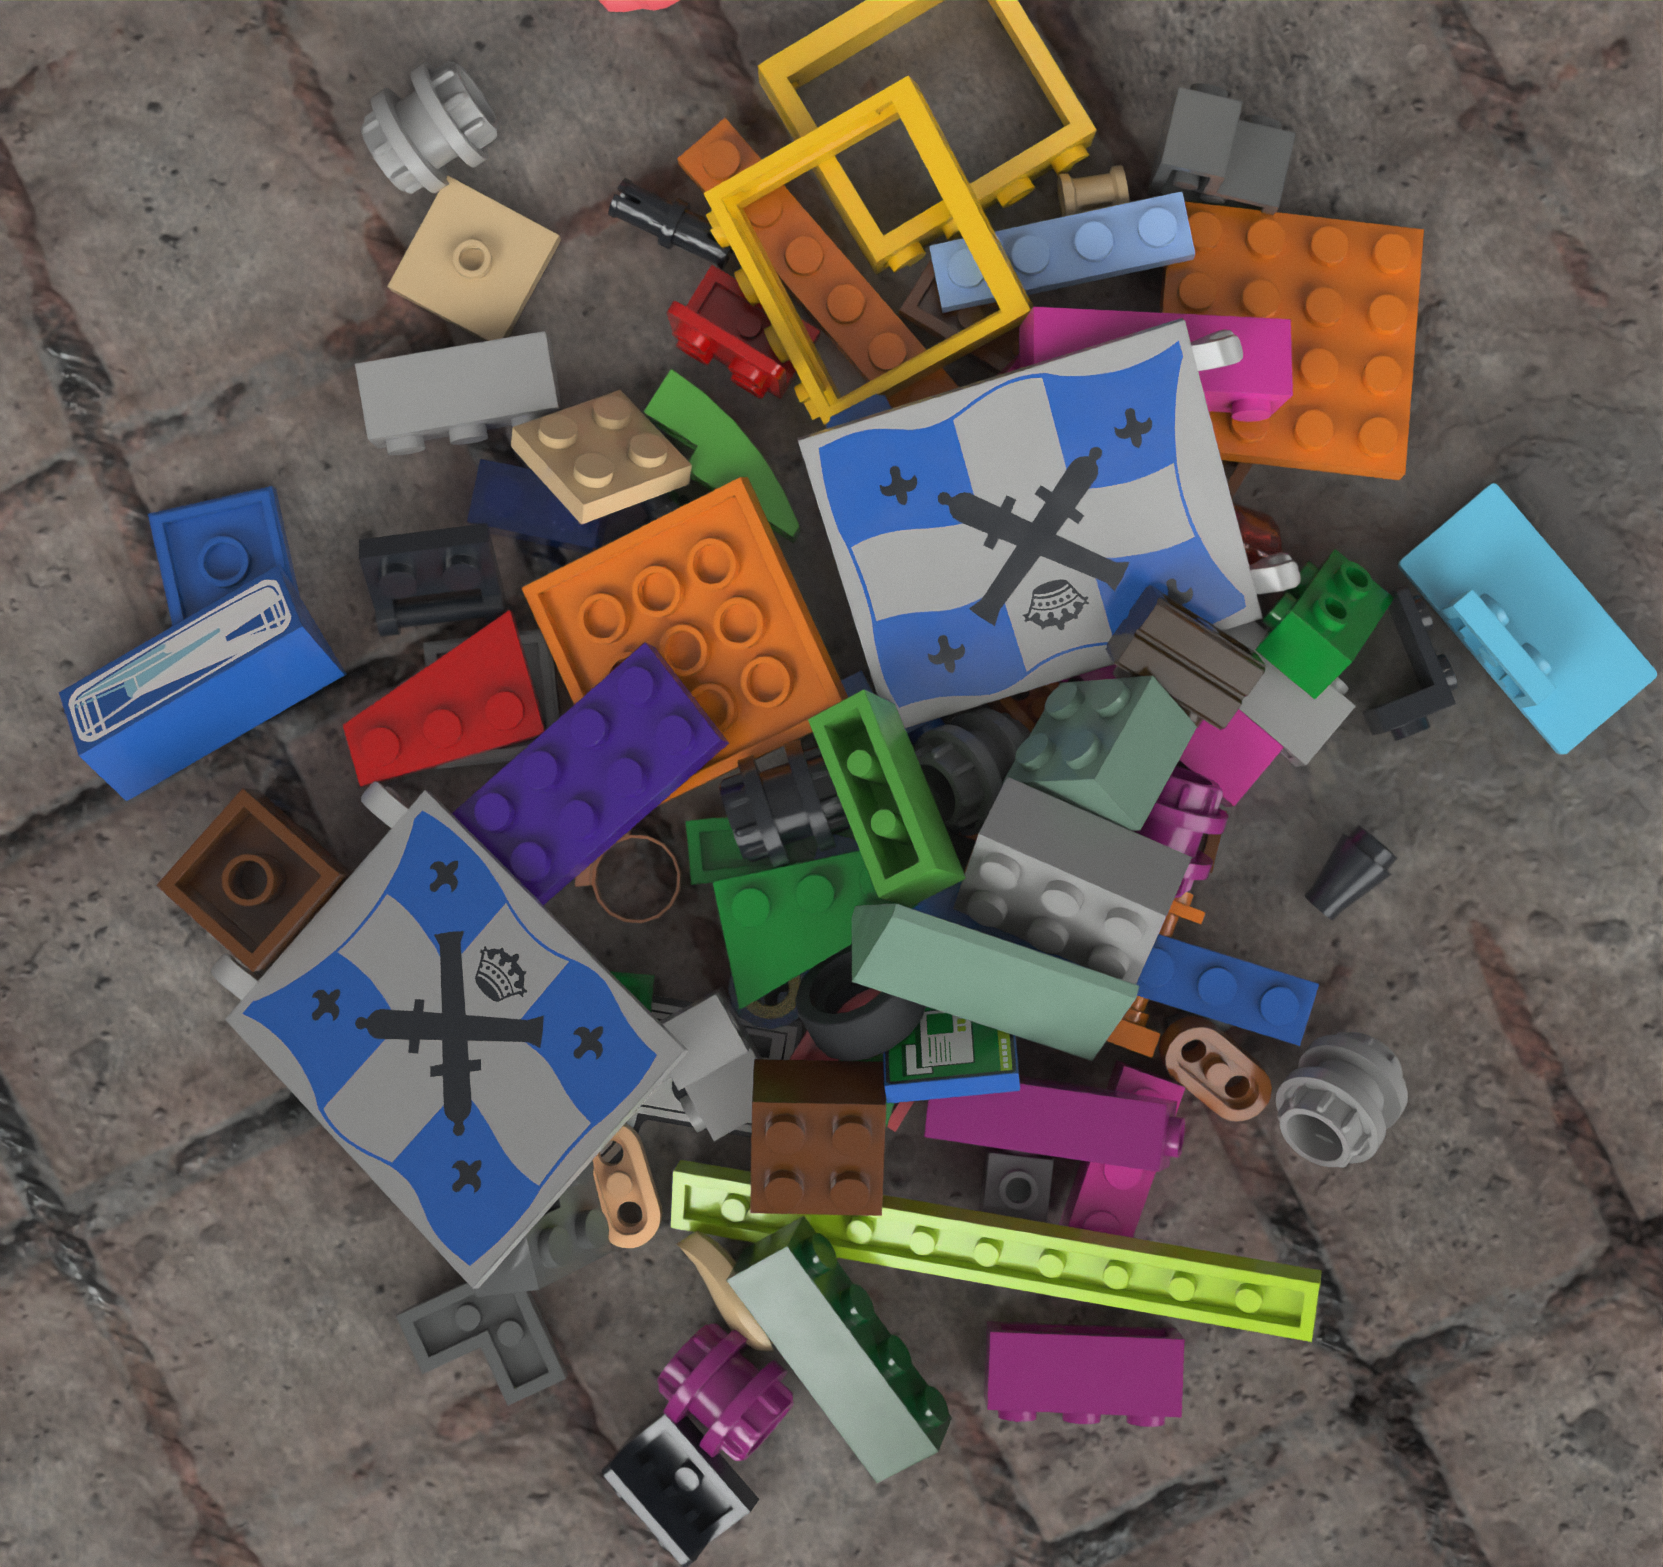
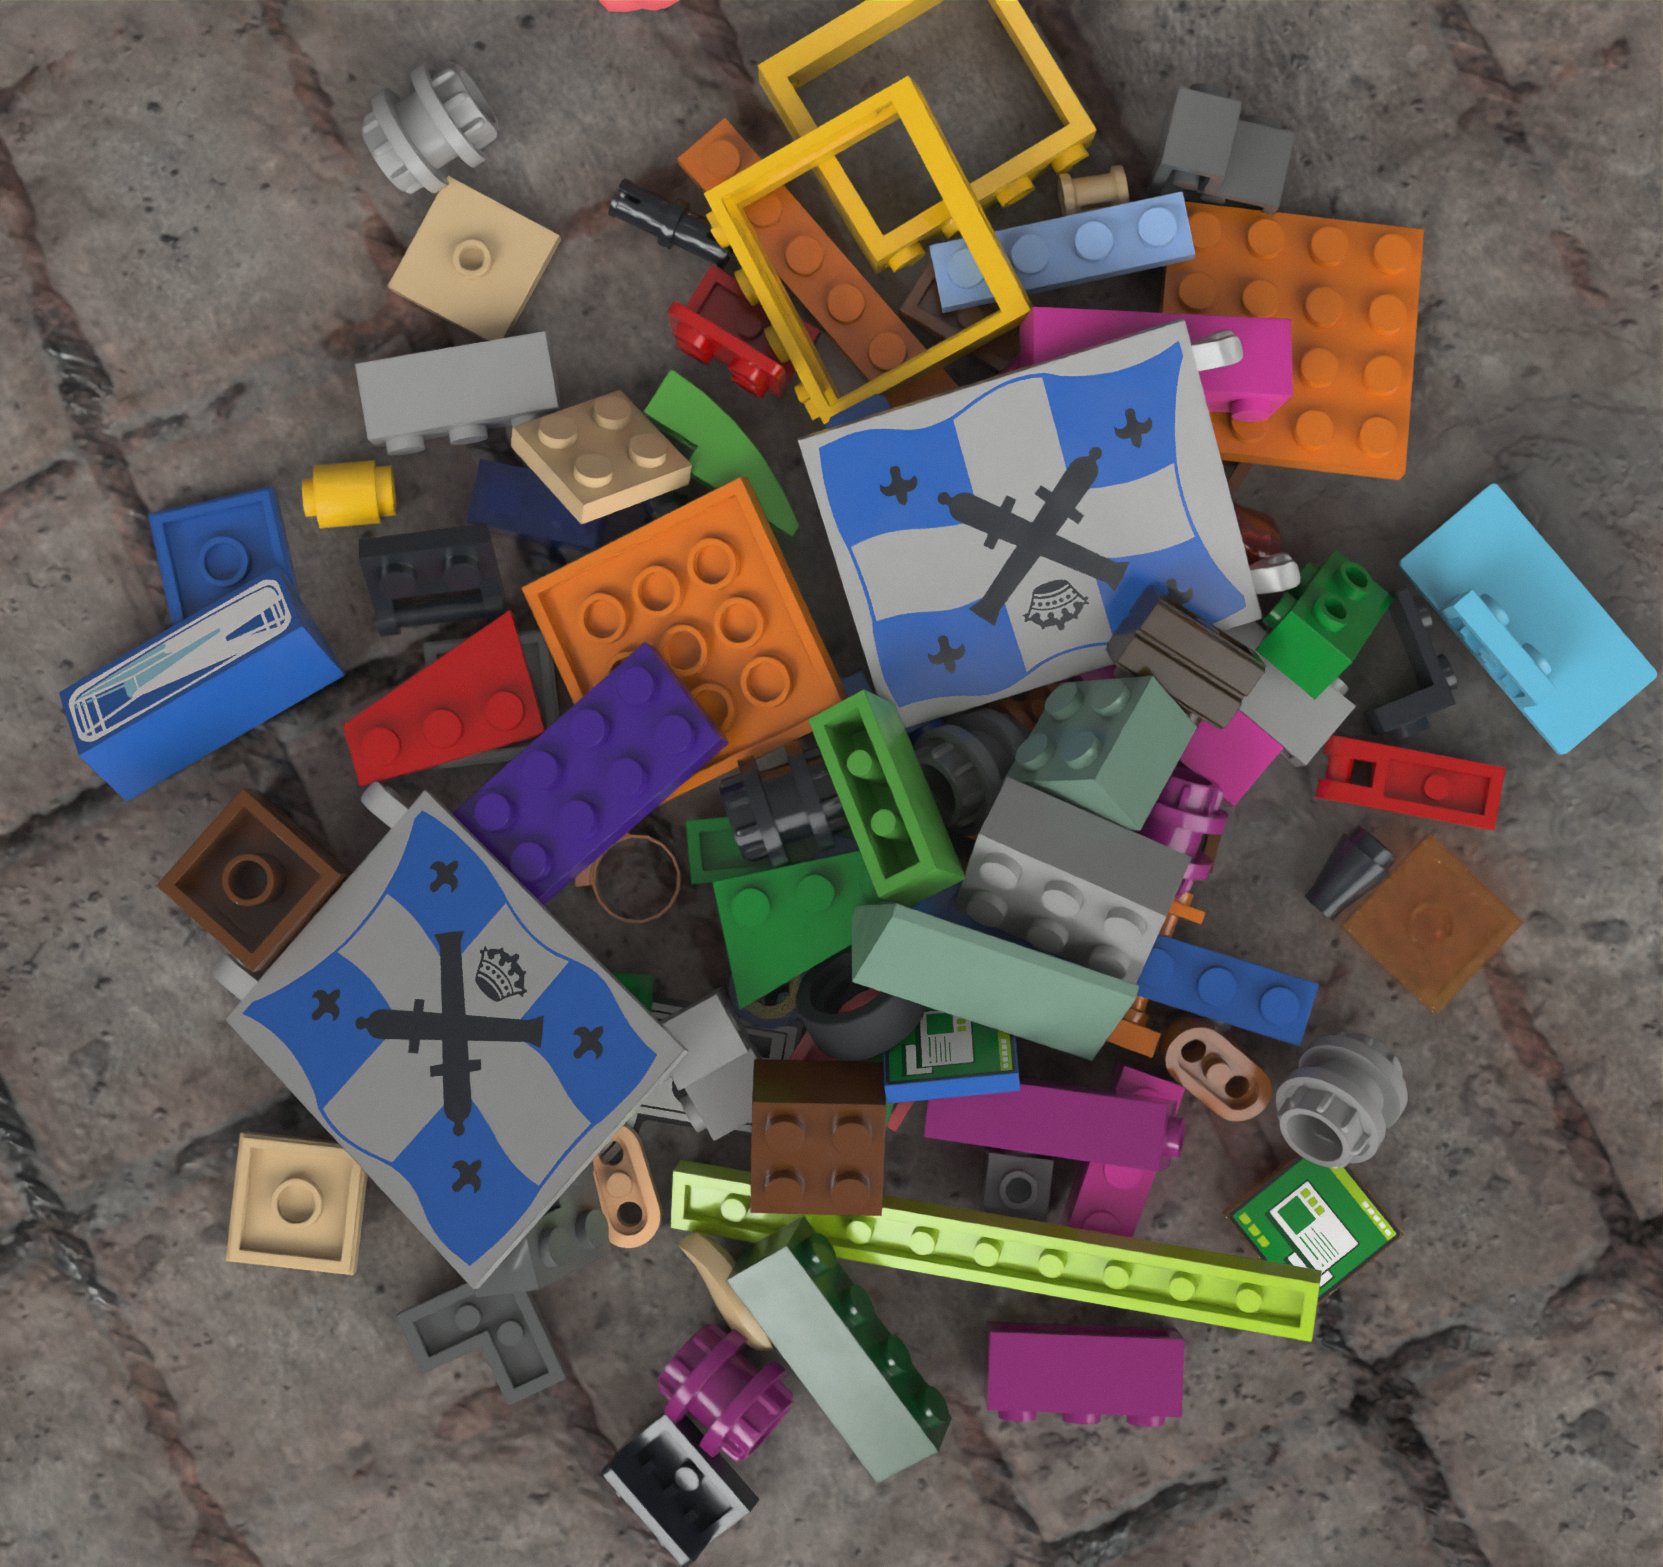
none -> tan plate [225,1131,368,1275]
none -> yellow brick [302,460,397,529]
none -> tile [1222,1152,1404,1305]
none -> red plate [1315,735,1506,830]
none -> clear orange plate [1339,834,1524,1015]

